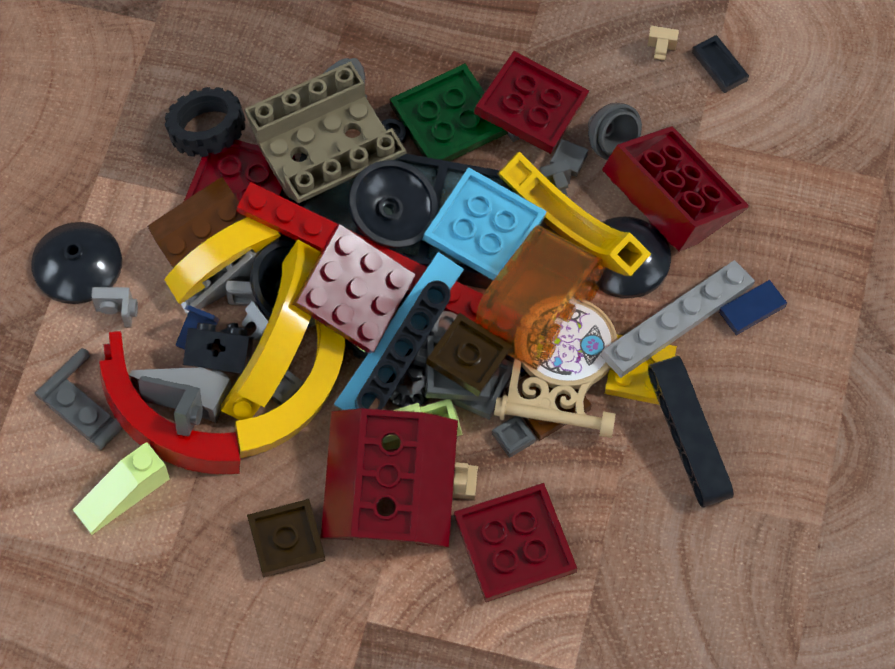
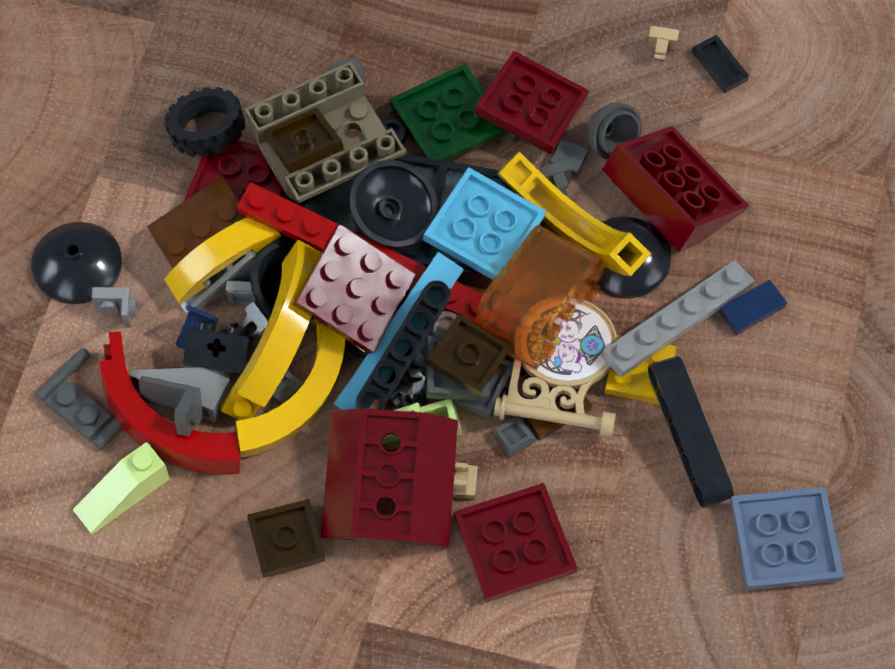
none -> dark brown plate [263,108,344,173]
none -> sand blue plate [730,487,844,591]

